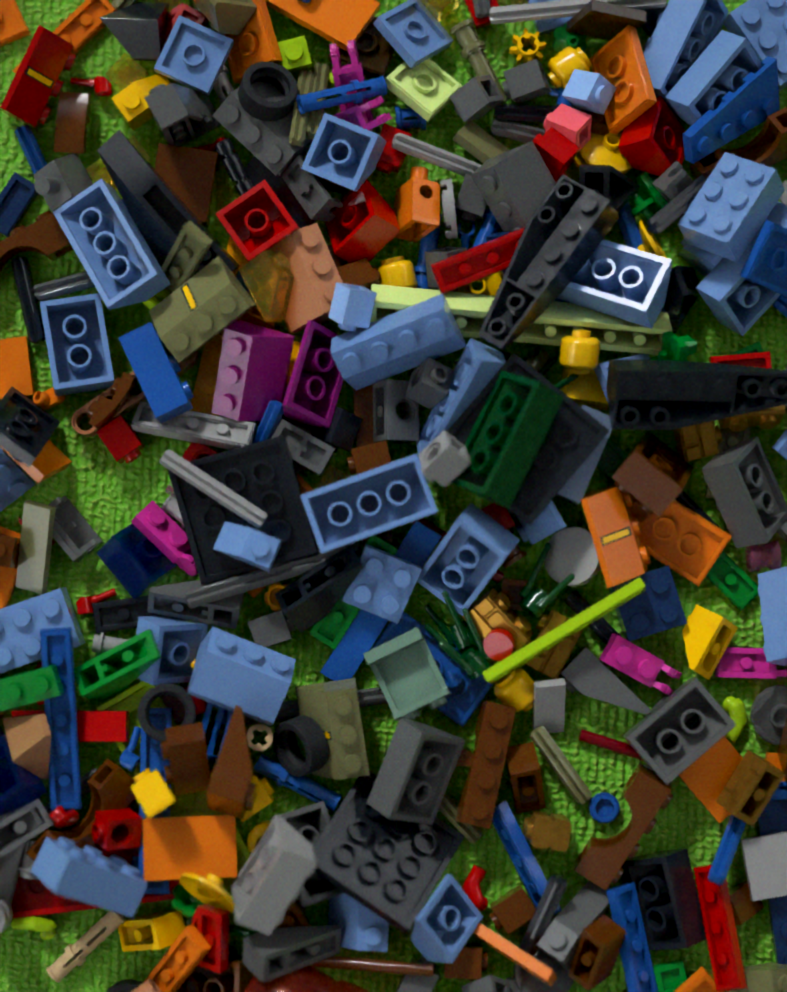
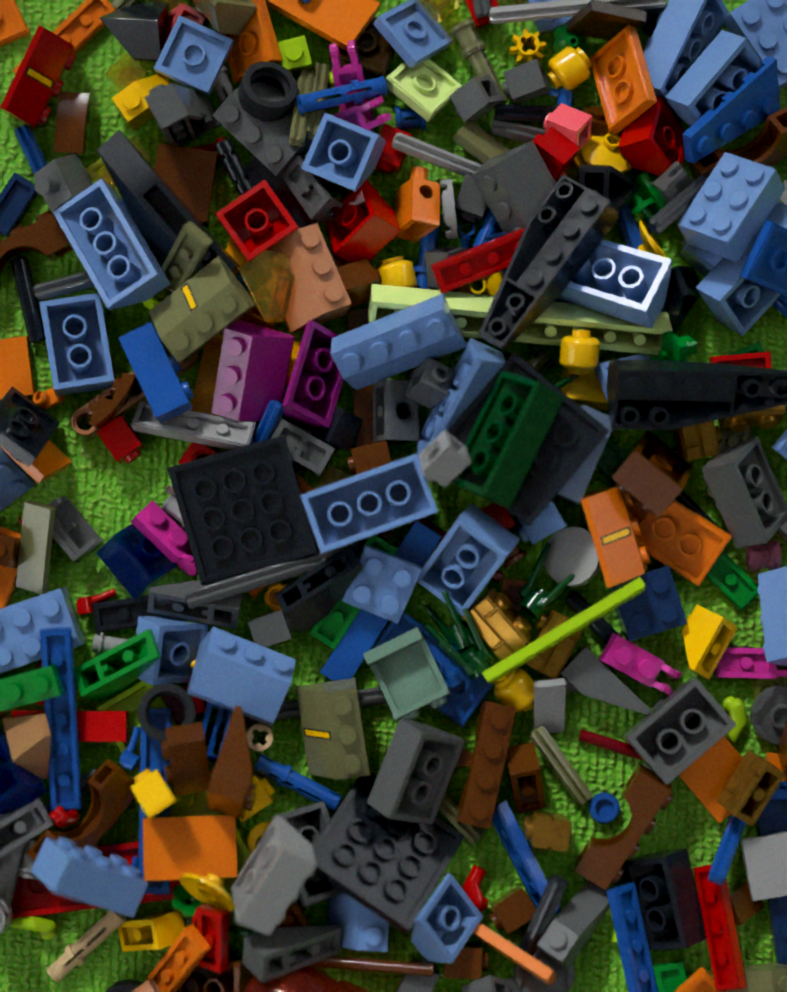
red hand [70,76,112,97] -> none
red brick [91,808,142,851] -> none
light grey axle [160,450,268,528] -> none
medium blue slope [213,521,281,573] -> none
black tyre [273,715,329,777] -> none
light blue brick [328,282,377,332] -> none
tile [483,628,515,661] -> none
light blue brick [562,69,617,115] -> none
reddish brown brick [568,915,627,990] -> none

